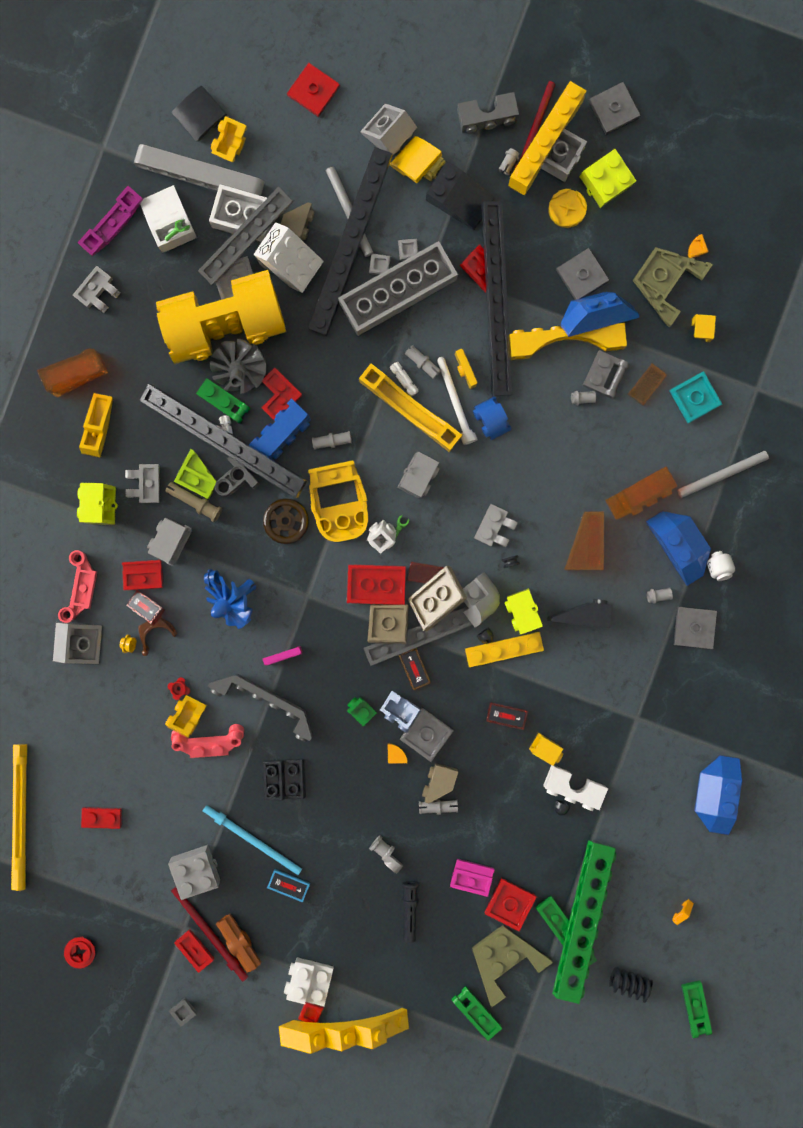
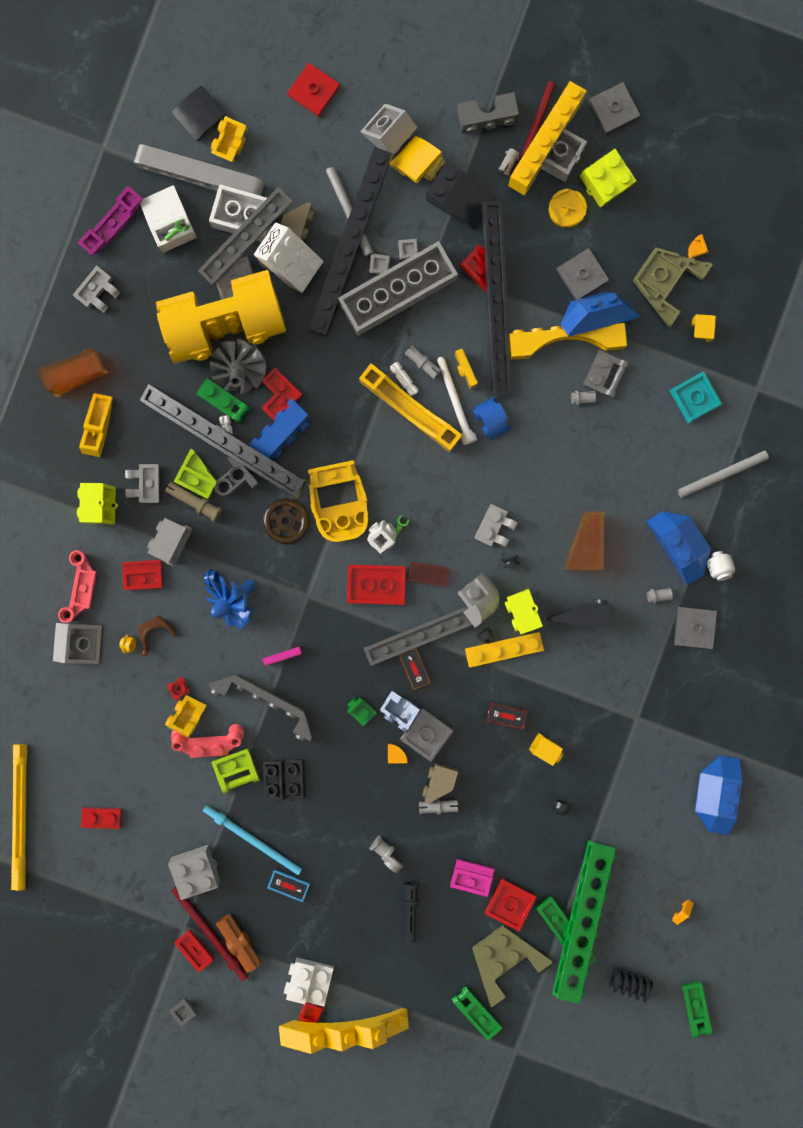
red gear [64,936,96,968] -> none
tile [126,590,165,625] -> none
light grey pin [312,431,352,450] -> none
dark tan plate [368,604,409,644] -> none
light grey brick [397,452,440,498] -> none
tile [408,566,467,631] -> none
white arch [543,765,608,811] -> none
clear orange wedge [605,466,677,520] -> none
clear orange tile [628,364,667,406] -> none
none -> lime plate [211,748,260,794]

